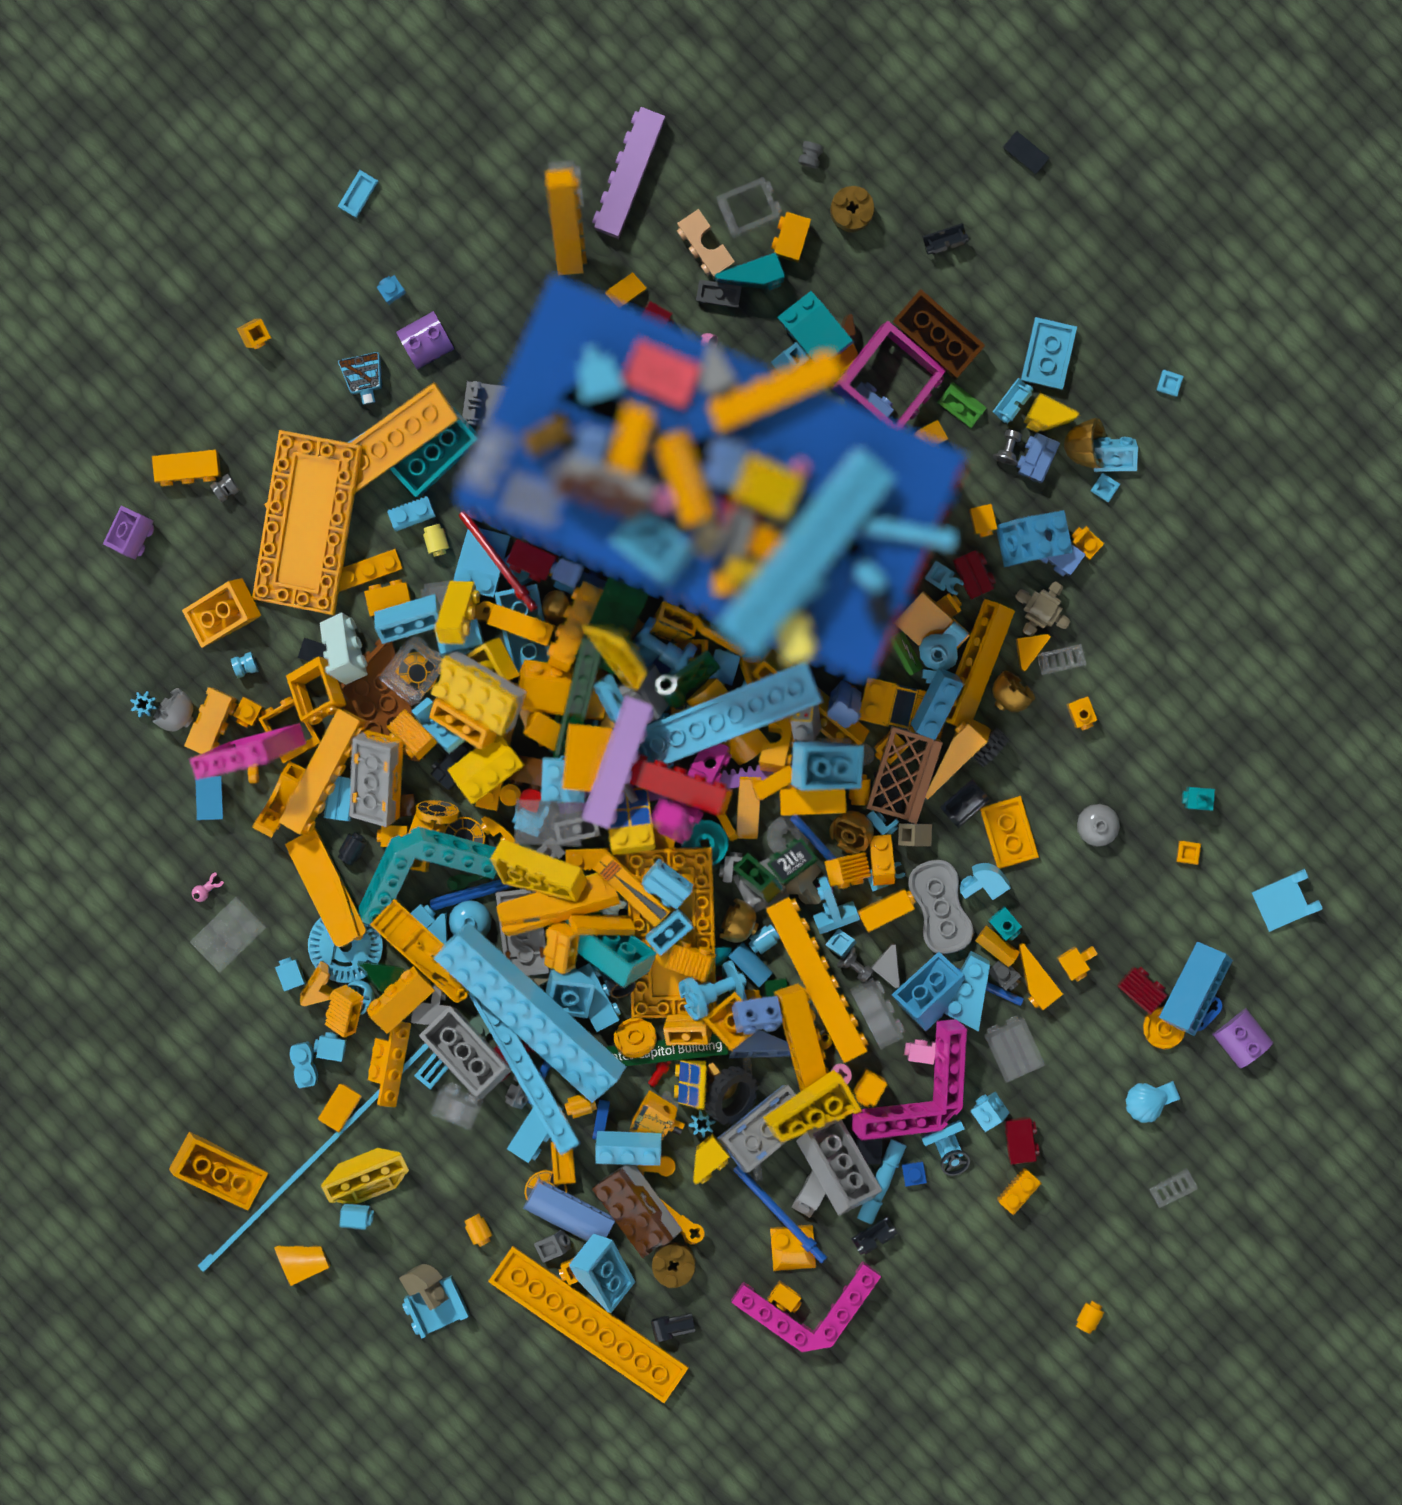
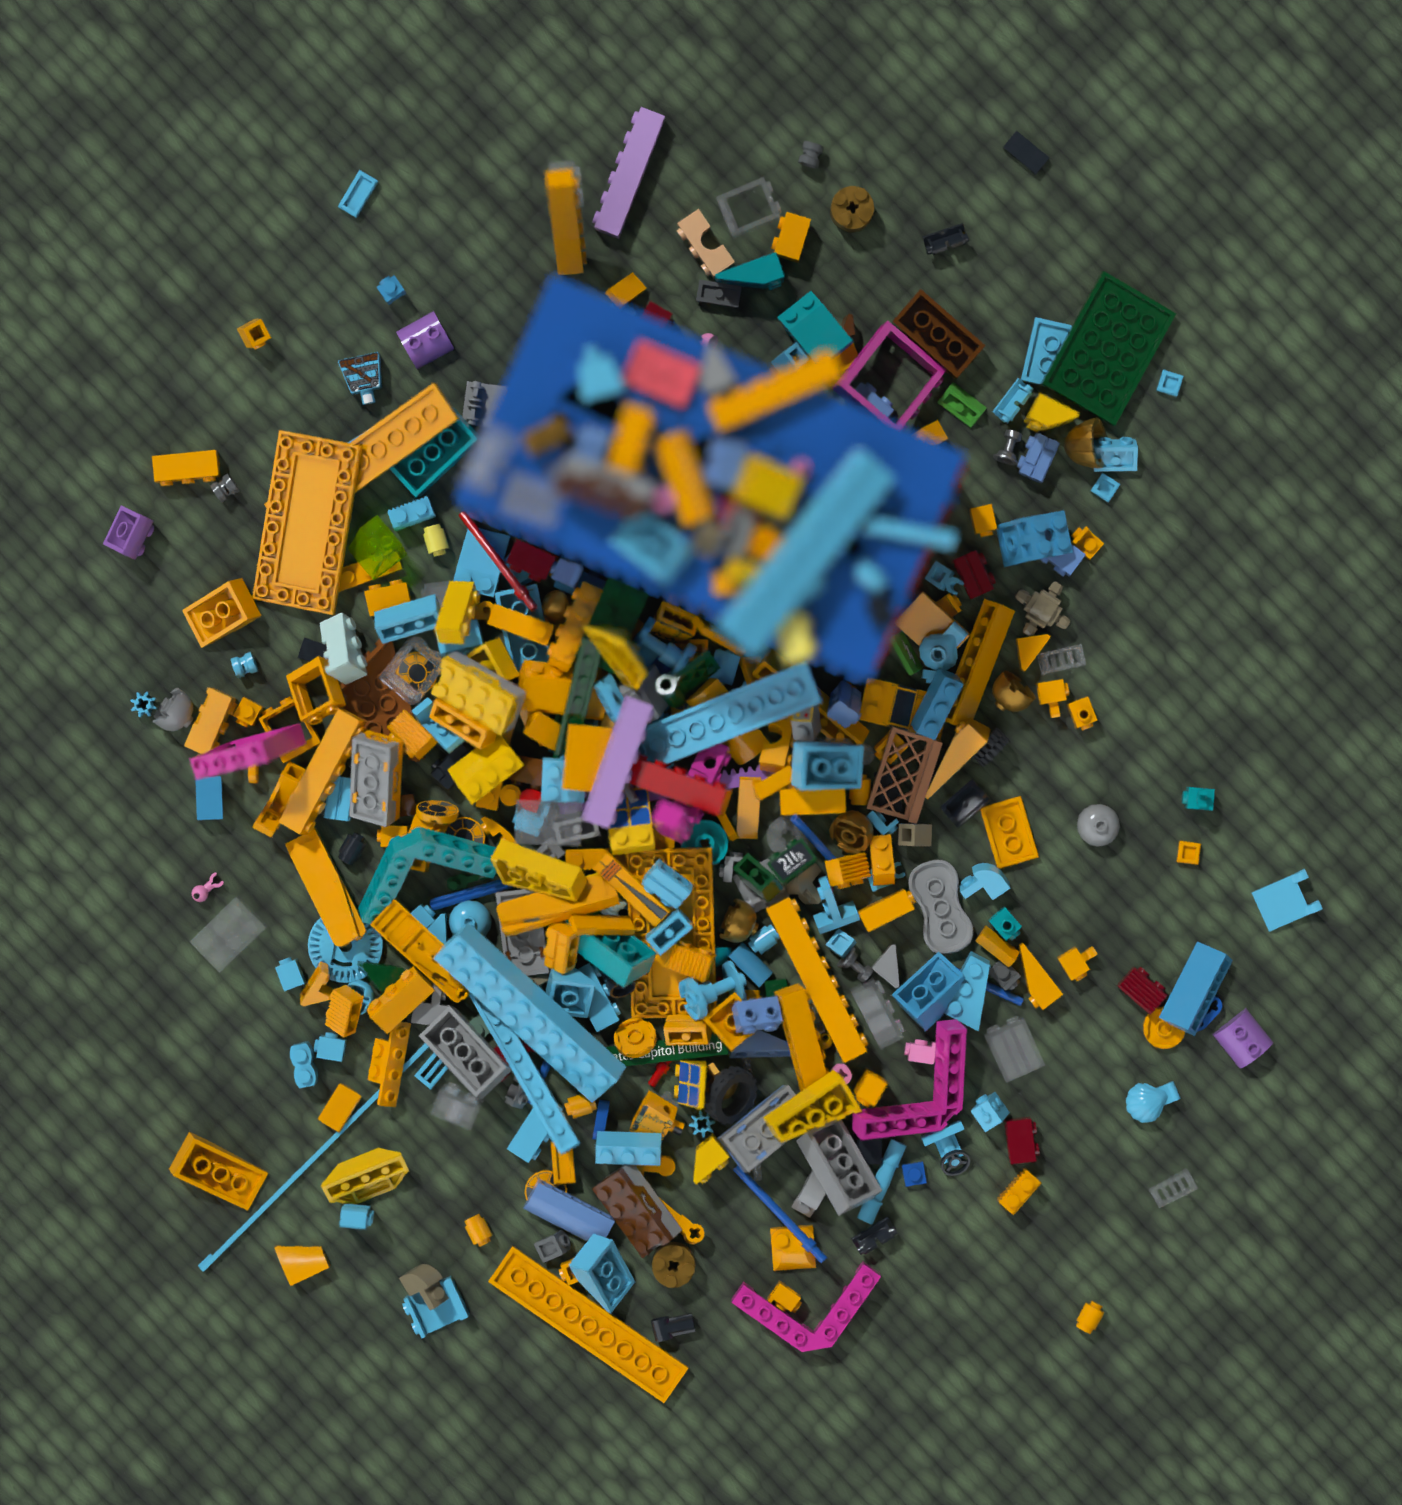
none -> clear neon green slope [348,515,407,581]
none -> light orange brick [1036,679,1069,718]
none -> dark green plate [1040,271,1177,426]

